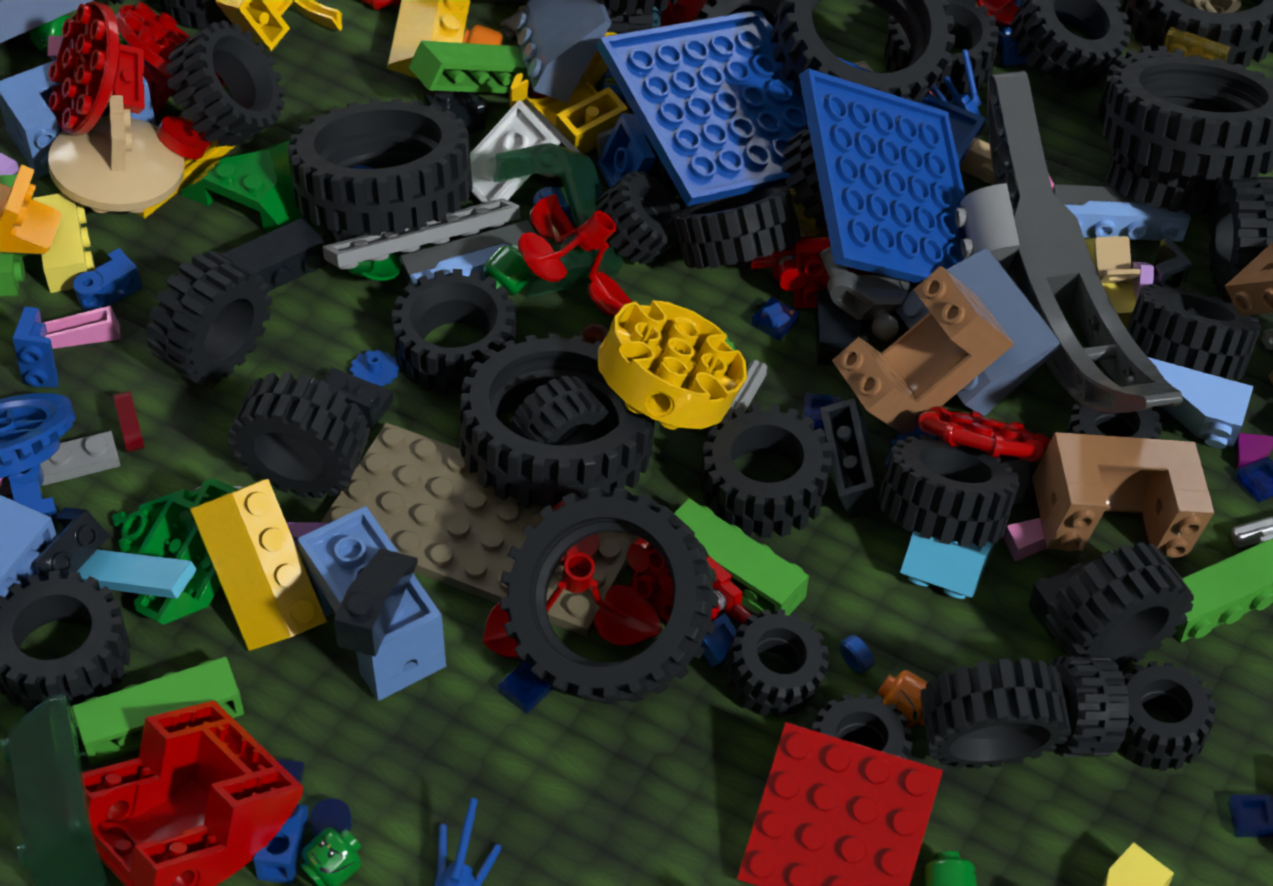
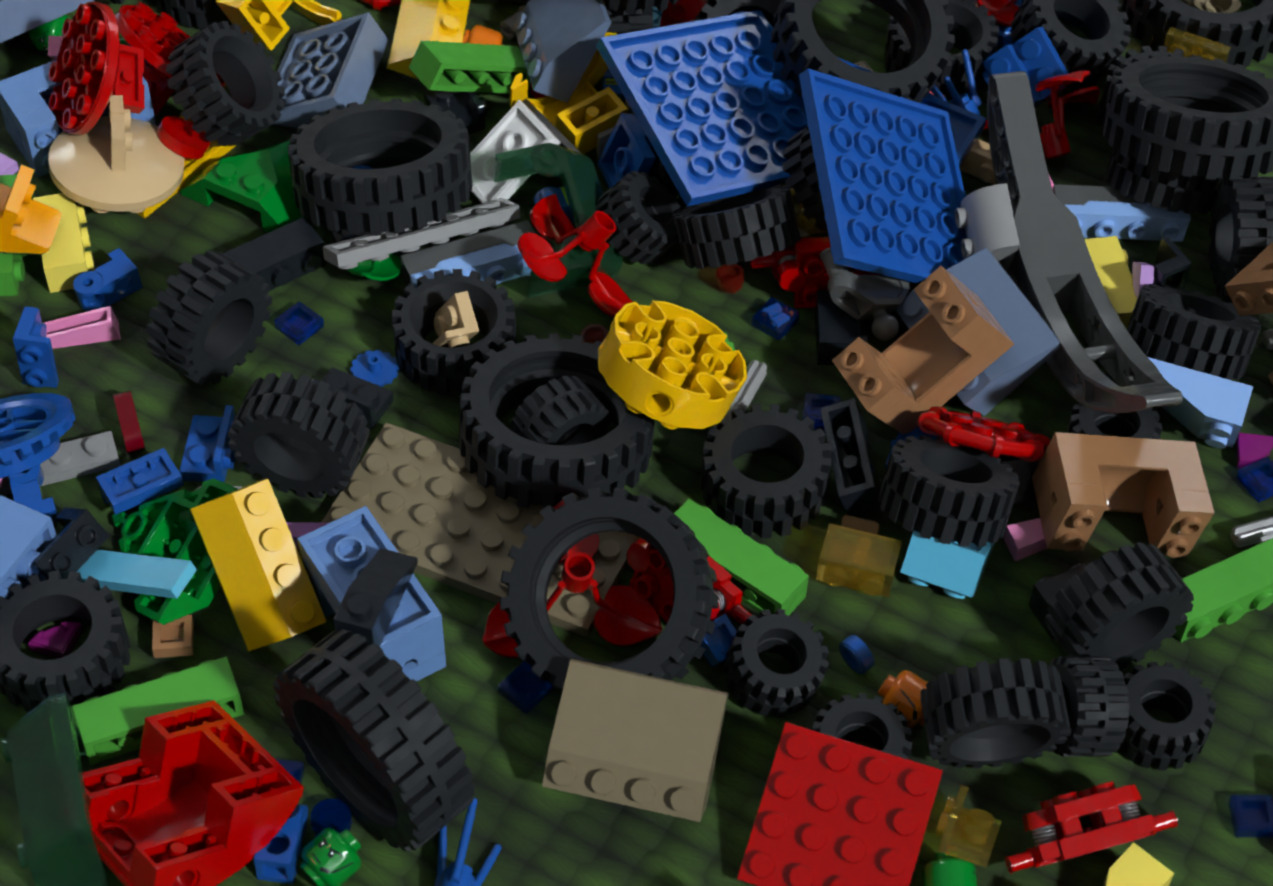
green head [483,244,534,296] -> none
tan bracket [1094,236,1140,283] -> none
none -> magenta tile [28,621,83,659]
none -> blue bracket [96,448,184,515]
none -> medium nougat plate [152,615,194,658]
none -> blue bracket [179,405,236,483]
none -> sand blue slope [272,12,389,128]
none -> black tyre [273,629,475,852]
none -> clear blue tile [274,301,324,345]
none -> tan bracket [432,291,479,348]
none -> dark tan slope [542,659,728,822]
none -> clear red hinge [716,264,744,294]
none -> clear yellow brick [816,523,902,598]
none -> dark brown tile [840,515,880,542]
none -> clear yellow bracket [935,785,1002,867]
none -> blue plate [982,27,1070,108]
none -> red plant [983,70,1100,159]
none -> red piece [1005,781,1178,873]

